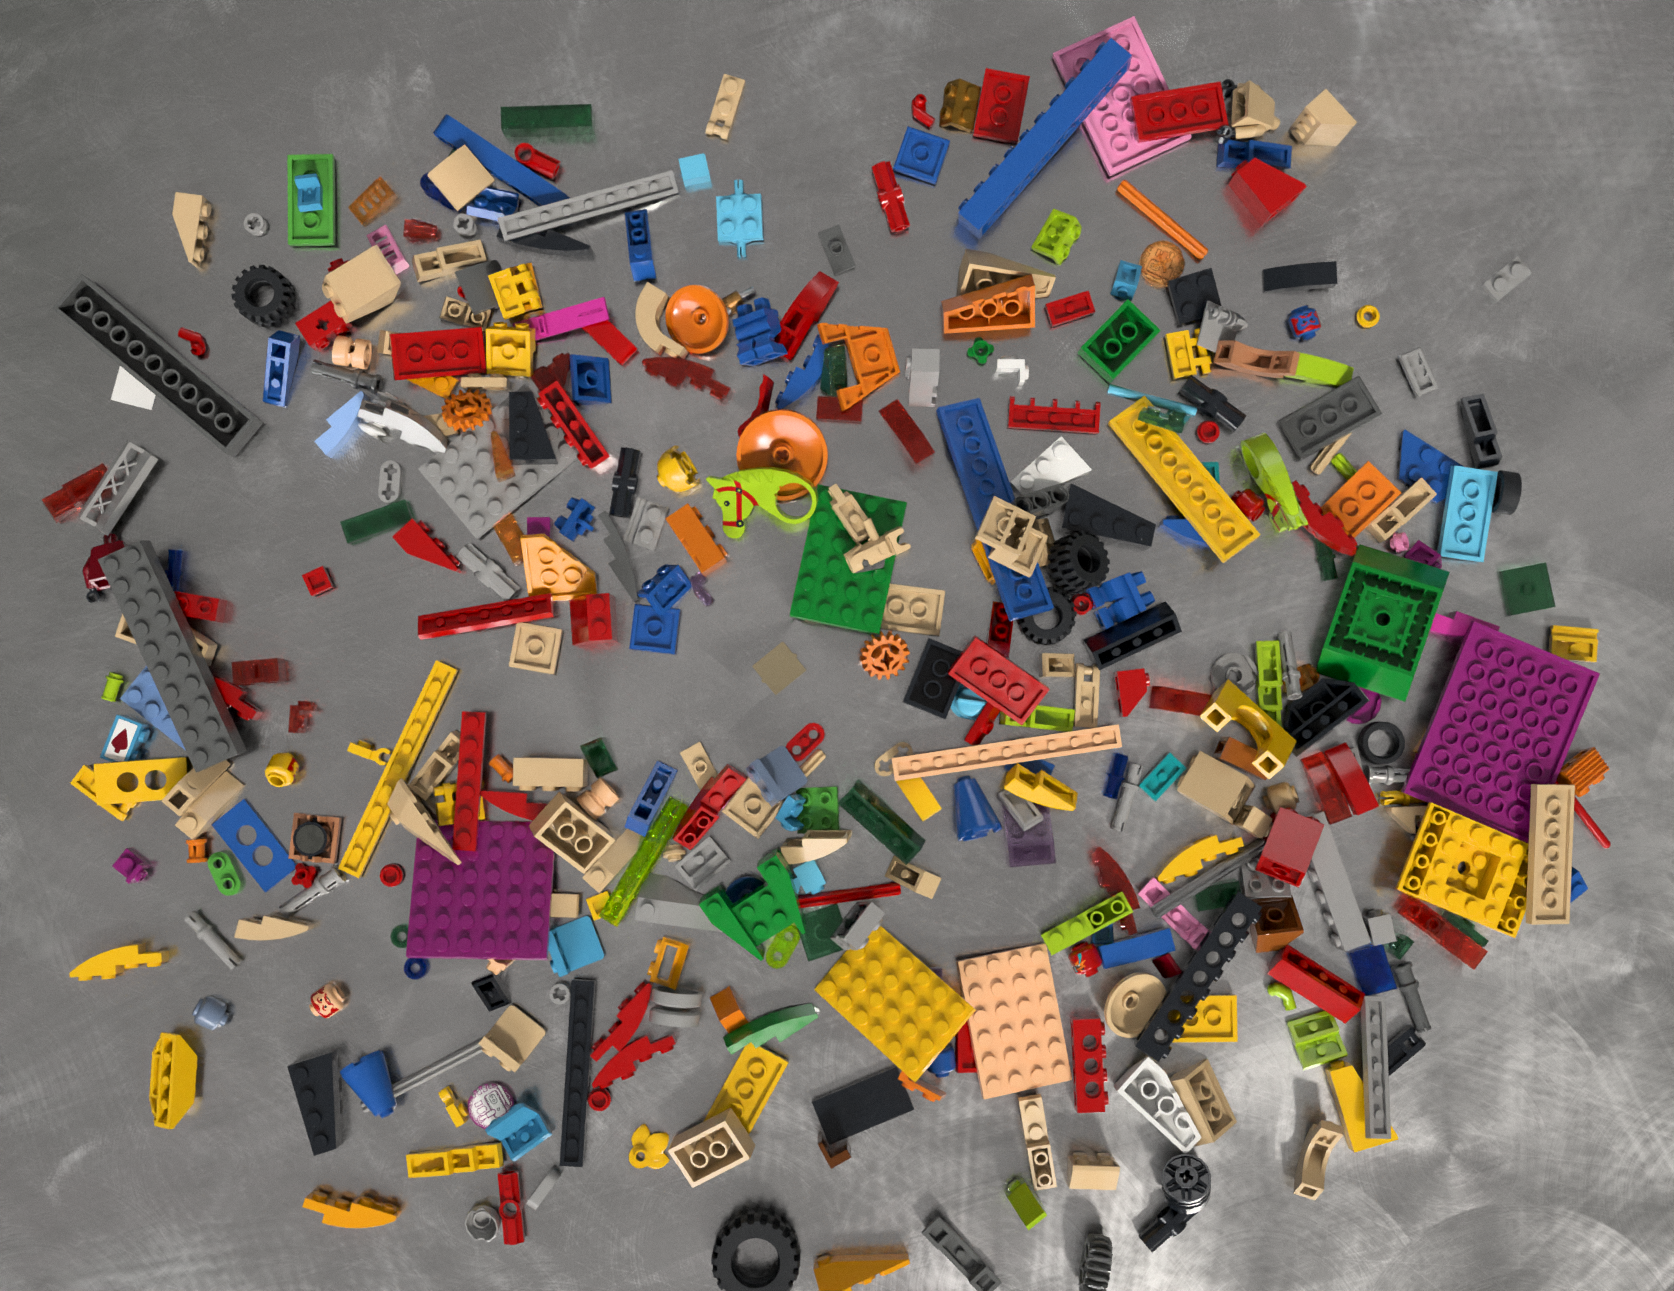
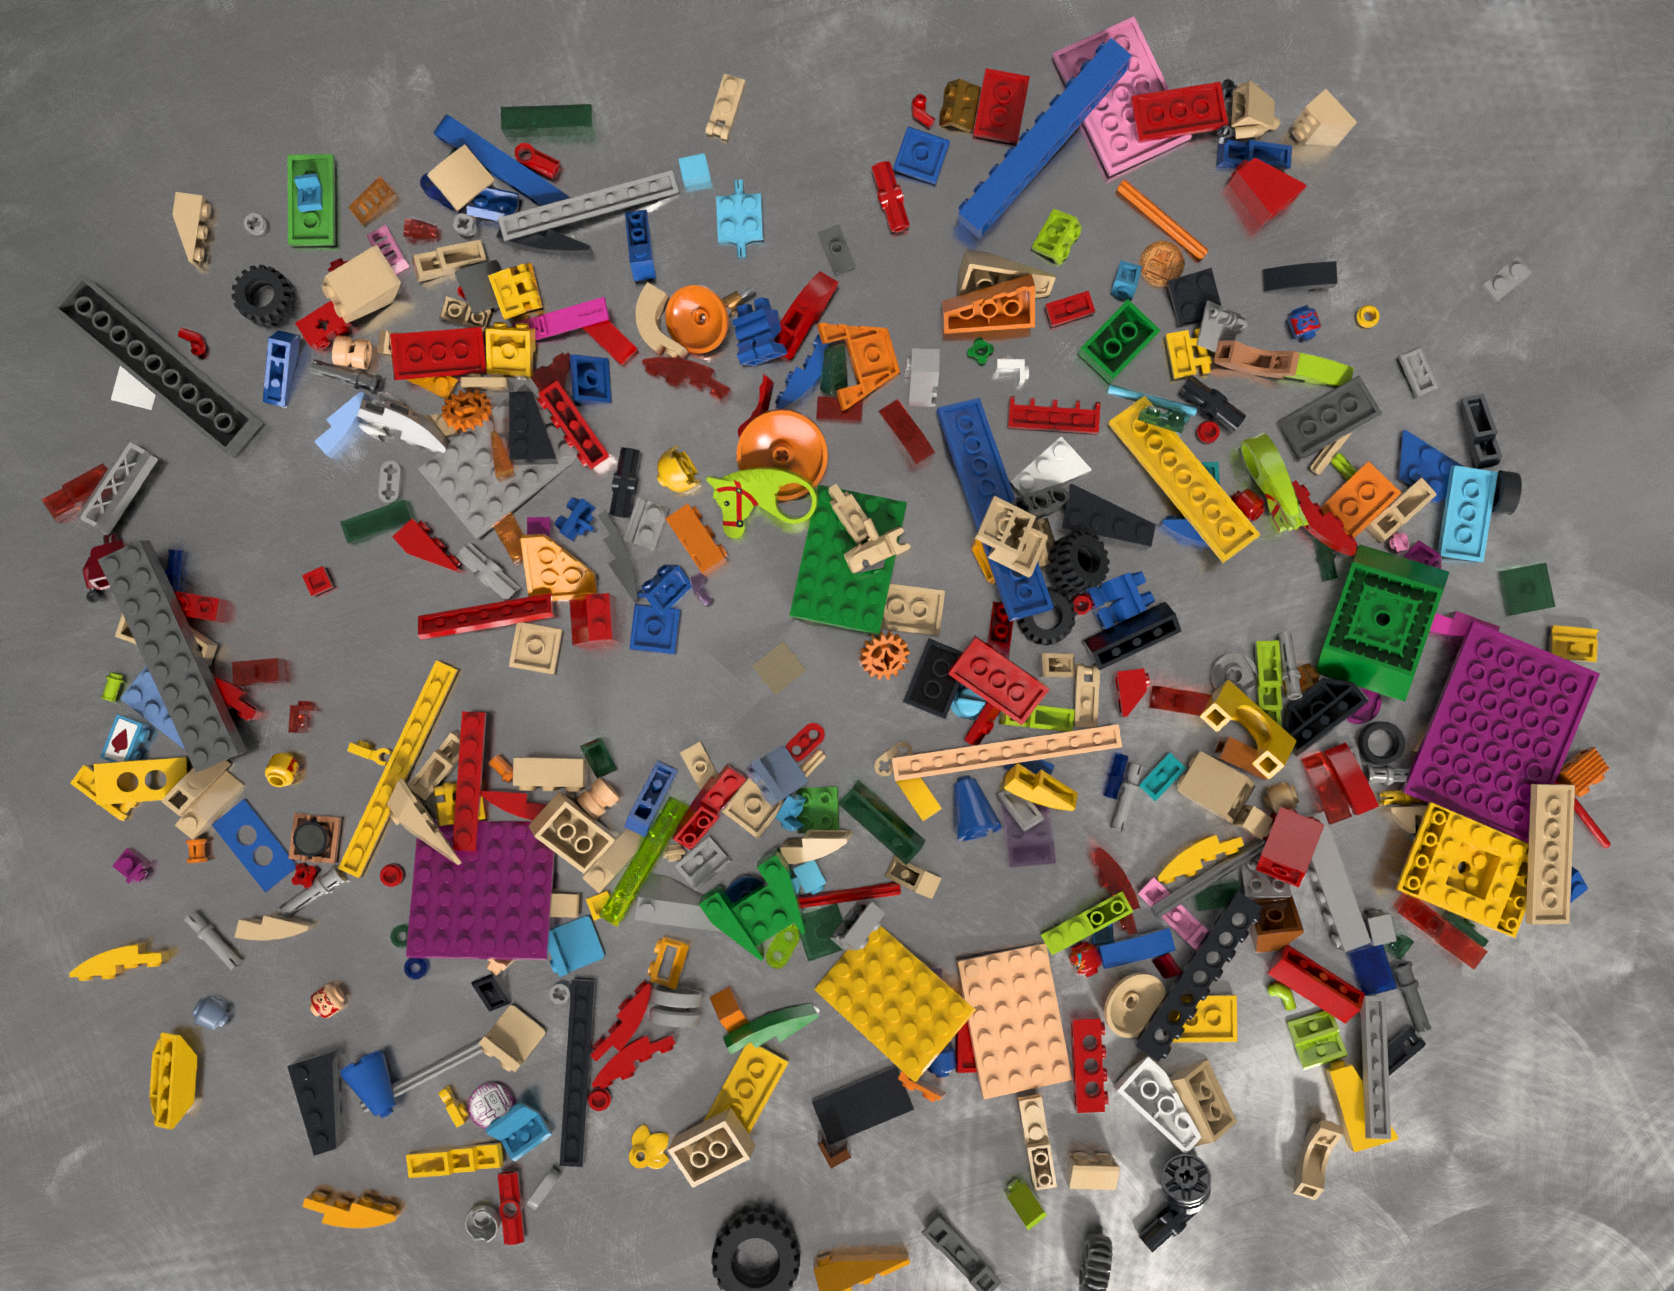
bright green plate [208,851,243,896] -> none

